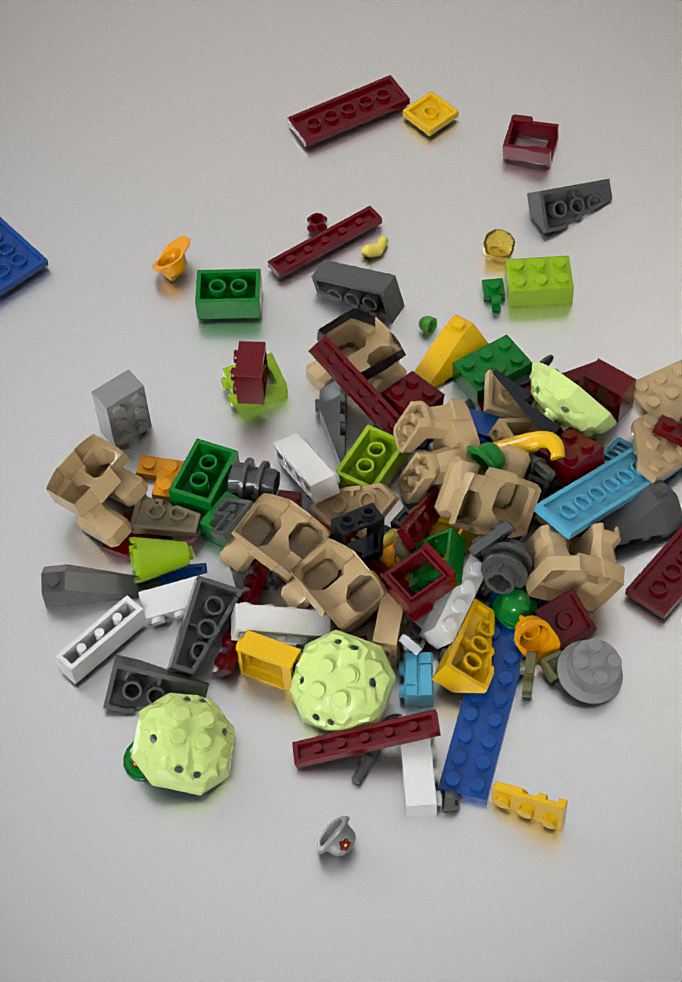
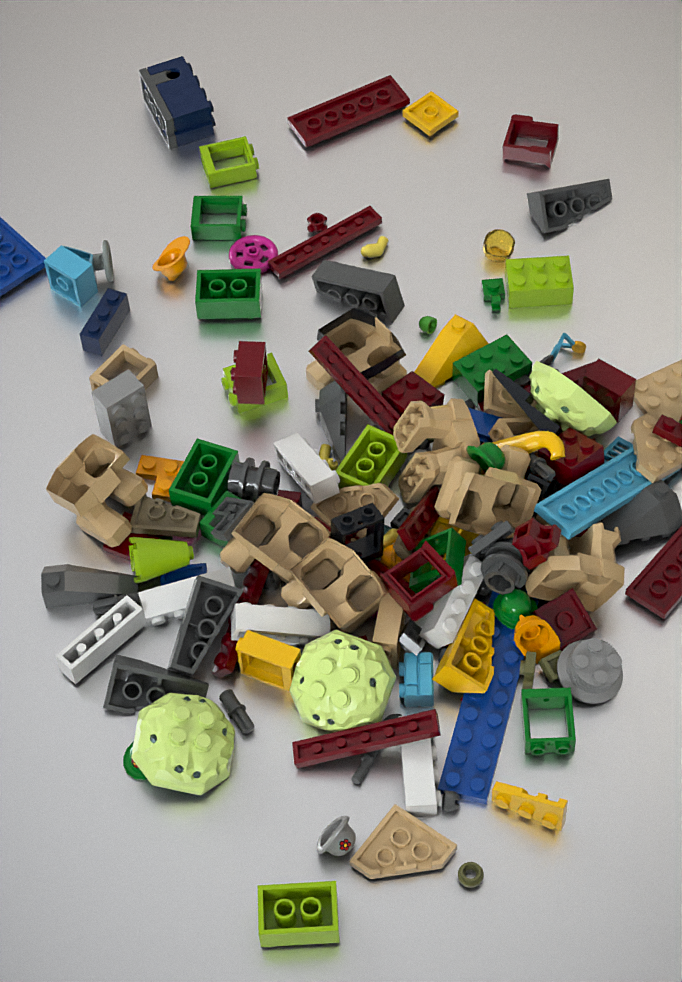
none -> medium azure piece [44,240,113,307]
none -> dark blue brick [79,288,130,356]
none -> tan window [89,344,158,391]
none -> dark grey axle [93,591,141,615]
none -> dark blue piece [139,56,216,149]
none -> green window [190,196,247,240]
none -> lime window [199,136,259,189]
none -> dark grey axle [219,689,254,734]
none -> dark pink plate [229,235,278,273]
none -> lime brick [257,881,340,947]
none -> light yellow arm [319,444,338,471]
none -> tan plate [349,804,457,879]
none -> olive plate [458,862,484,888]
none -> dark red brick [512,518,561,570]
none -> green window [521,687,576,755]
none -> medium azure piece [550,333,586,362]

